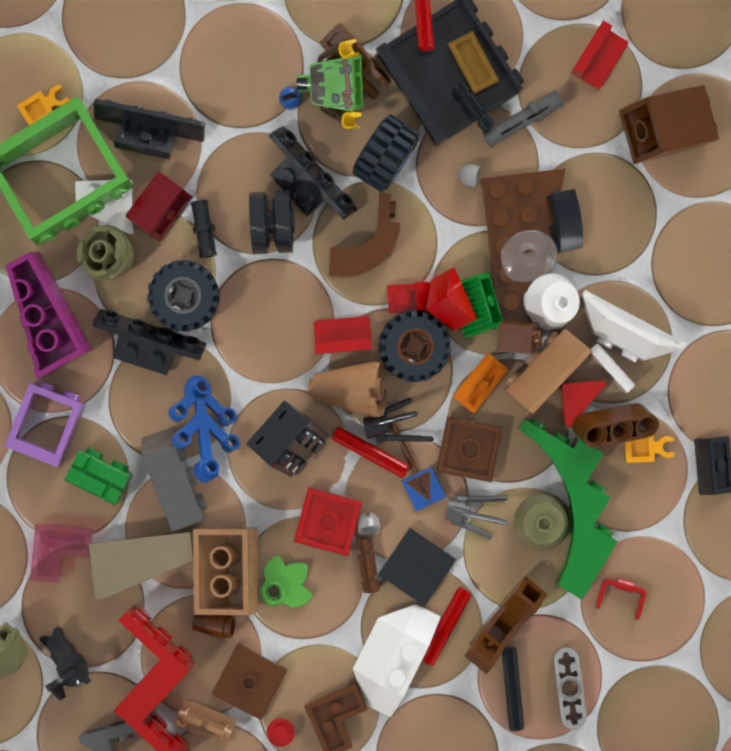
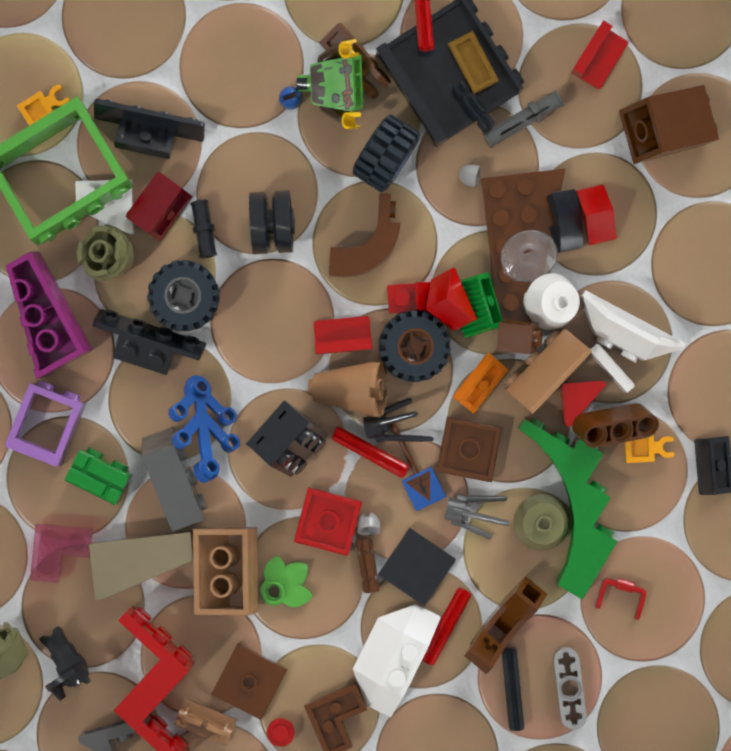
reddish brown cone [192,615,236,640] -> none
black bracket [269,126,357,220] -> none
none -> red slope [576,184,617,246]

